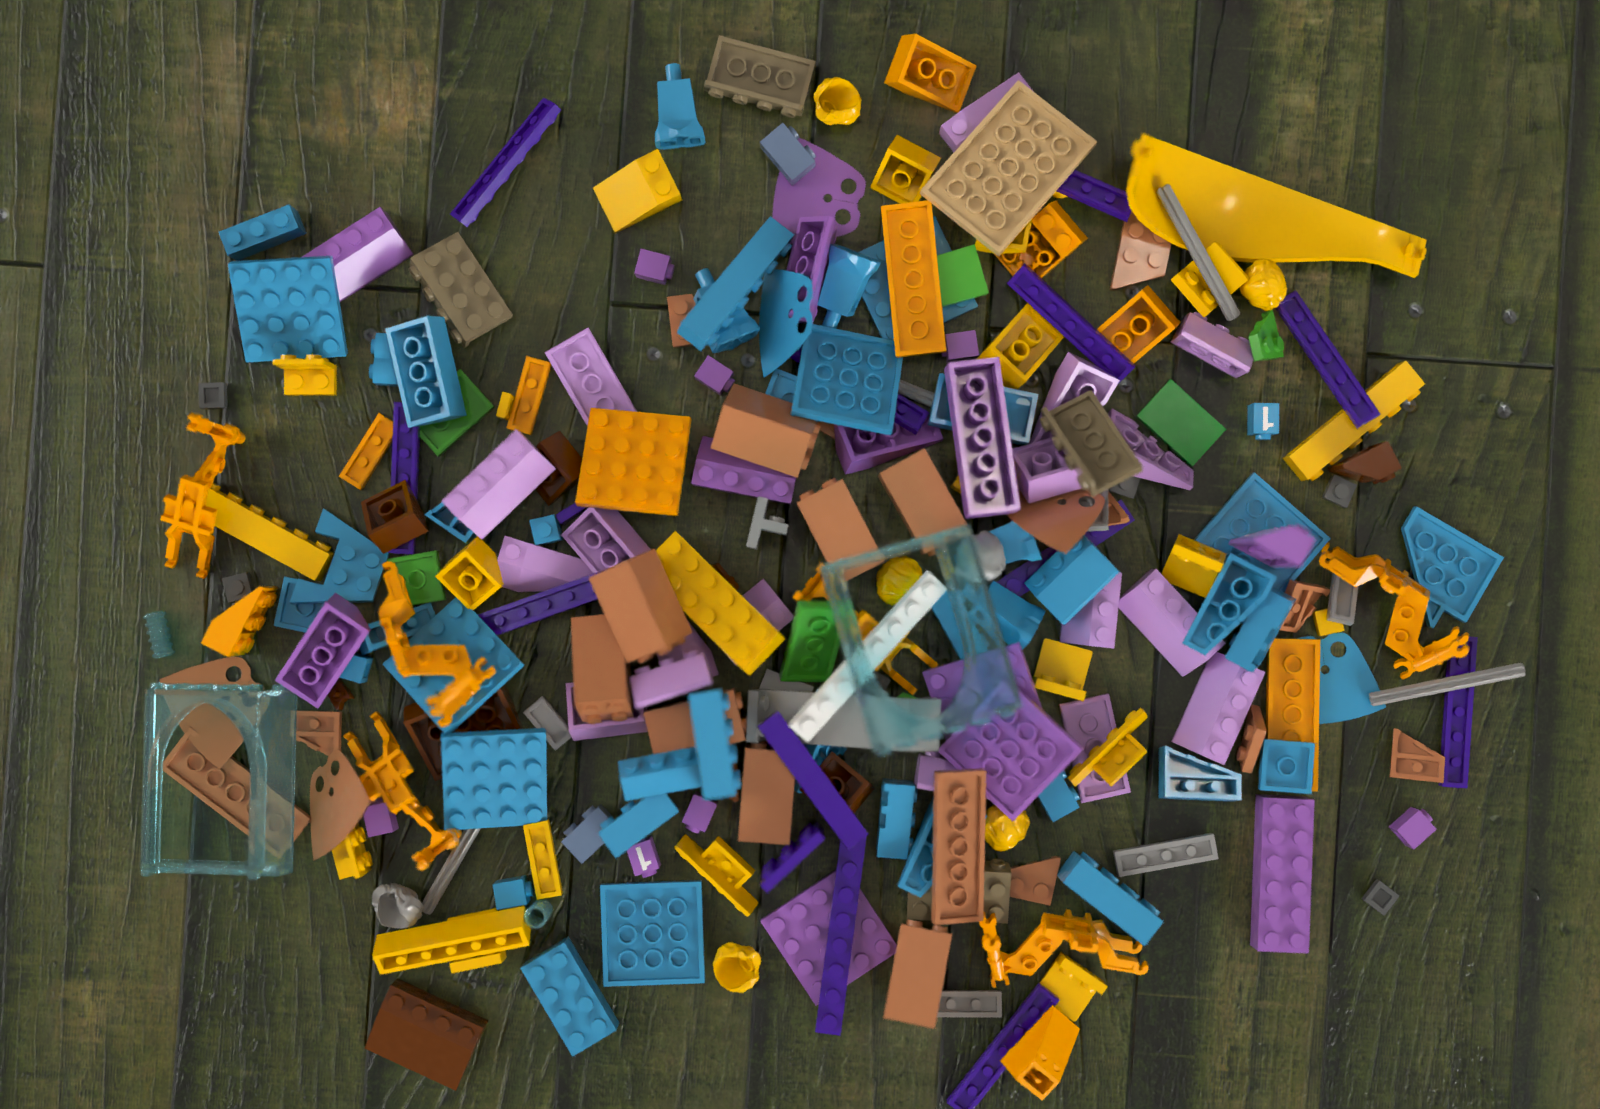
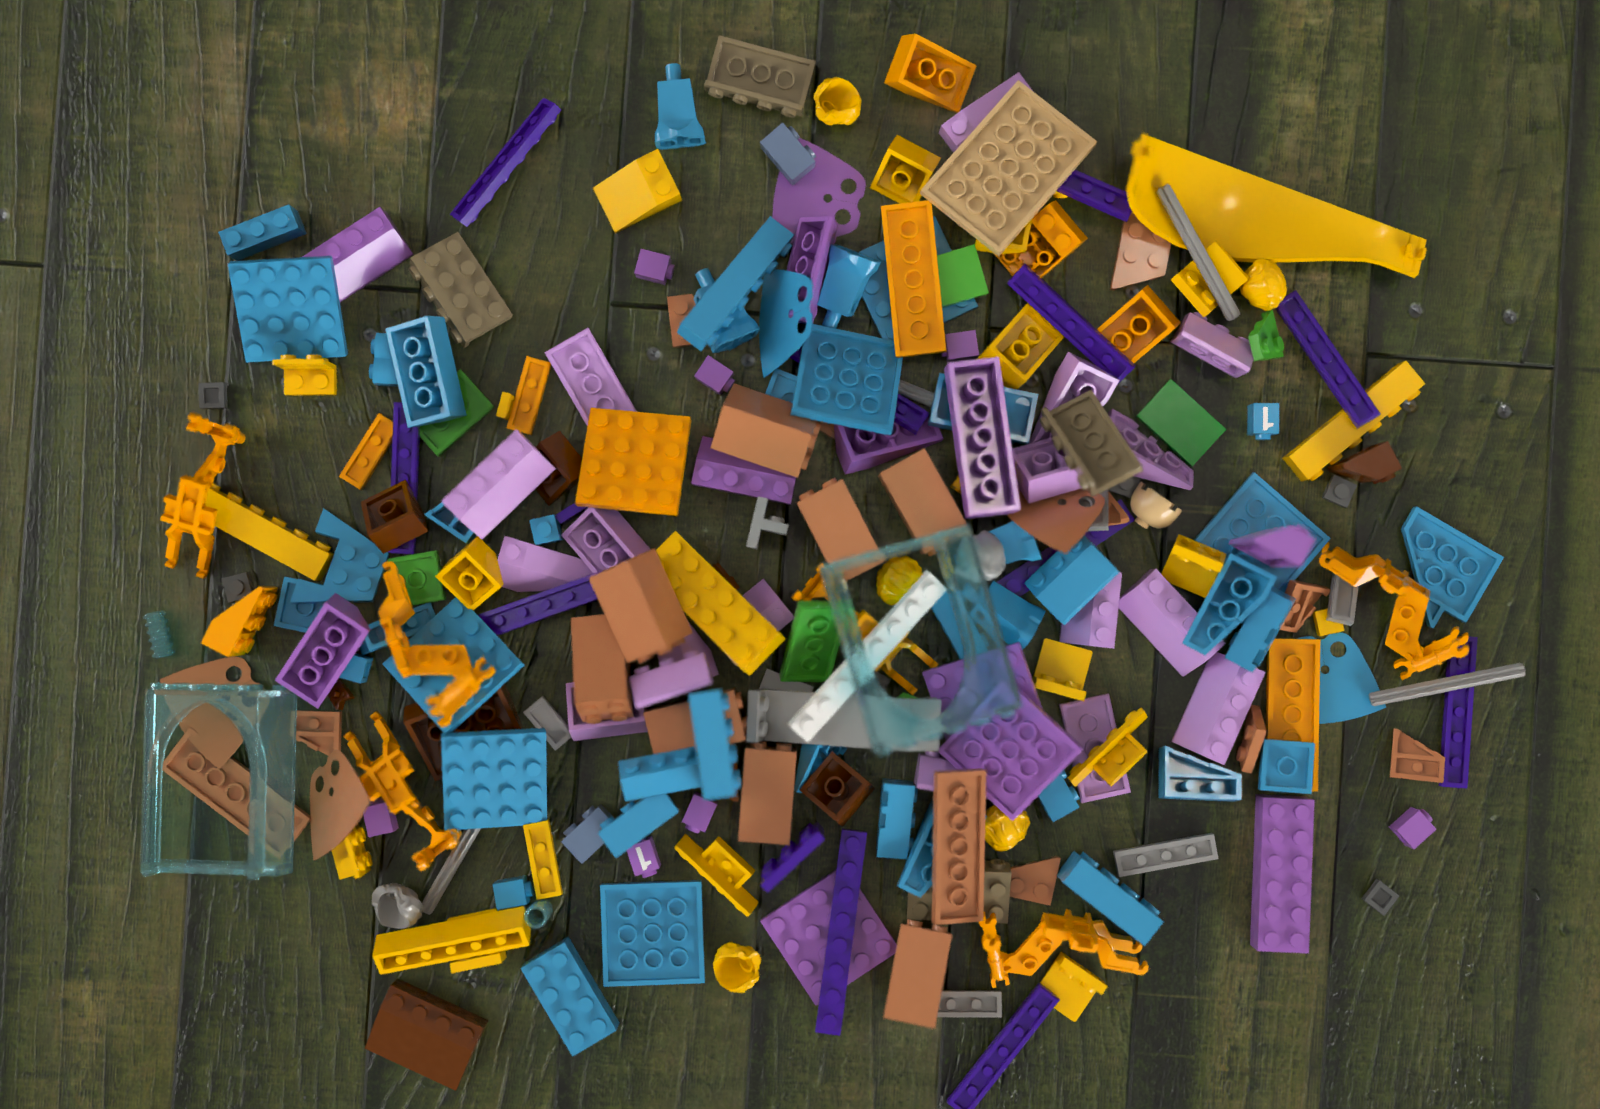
dark purple tile [757,711,868,850] -> none
light orange slope [1000,1005,1080,1100] -> none
none -> tan cylinder [1130,482,1182,529]

